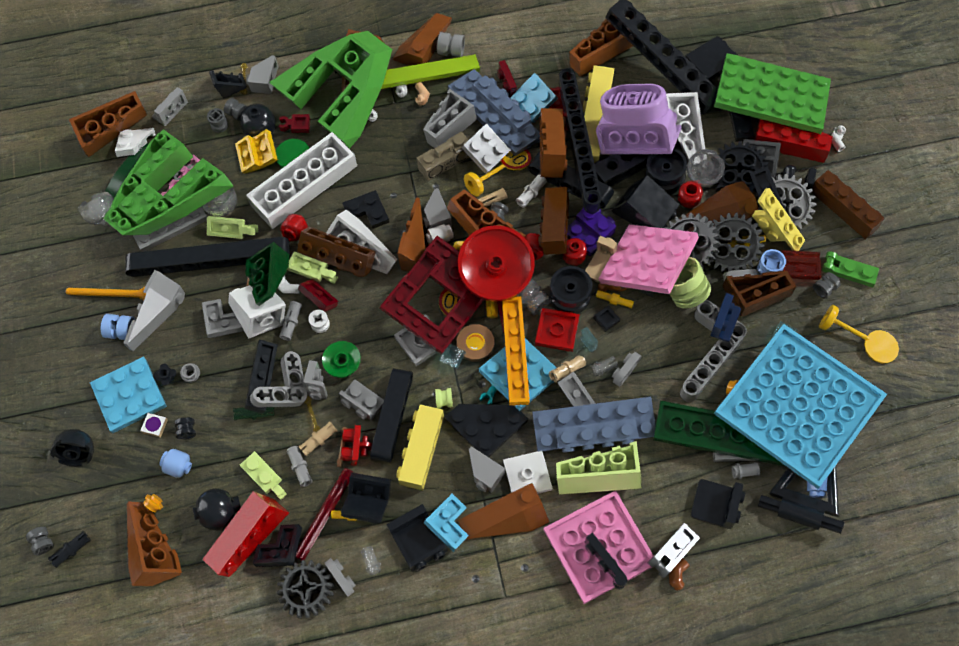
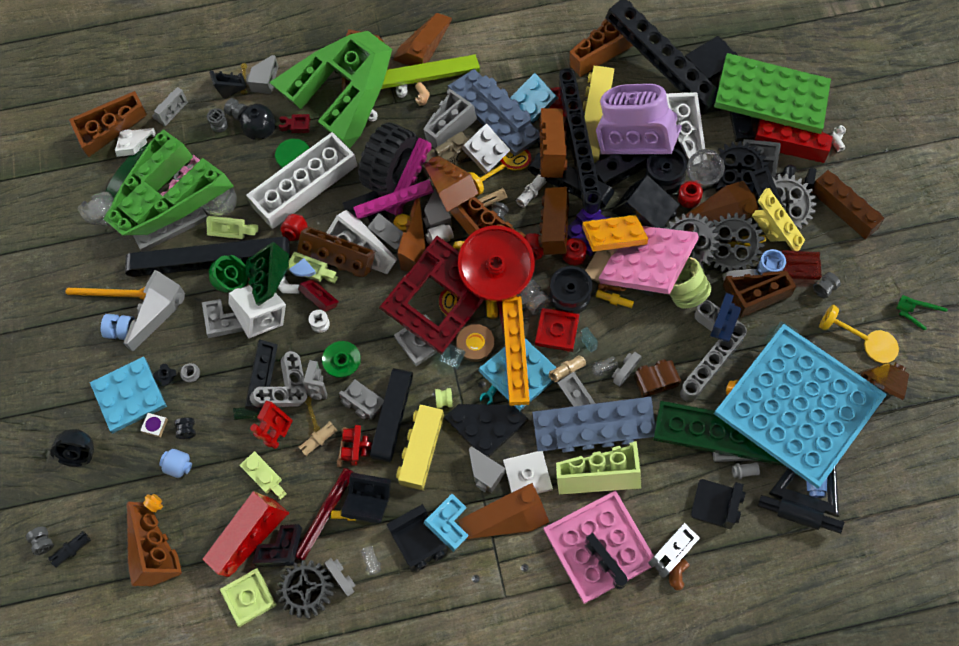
black brick [193,488,241,530] -> none
yellow slope [235,129,278,174] -> none
light grey pin [279,301,302,341] -> none
light grey pin [286,446,313,487] -> none
light grey wheel [437,32,465,57] -> none
dark red plate [497,60,517,97] -> none
black tile [593,305,620,332] -> none
bright green plate [822,251,879,287] -> none
none -> green cylinder [209,255,248,293]
none -> yellowish green tile [220,568,277,627]
none -> red plate [250,401,293,449]
none -> light blue tile [289,258,316,277]
none -> dark pink piece [354,180,434,219]
none -> black tyre [358,122,418,196]
none -> light grey plate [367,213,403,251]
none -> dark pink piece [385,138,432,216]
none -> yellow plate [394,214,411,232]
none -> dark orange wedge [424,156,479,212]
none -> light orange plate [582,215,648,252]
none -> reddish brown brick [634,359,681,398]
none -> reddish brown wedge [859,362,909,400]
none -> green plant [896,295,948,330]

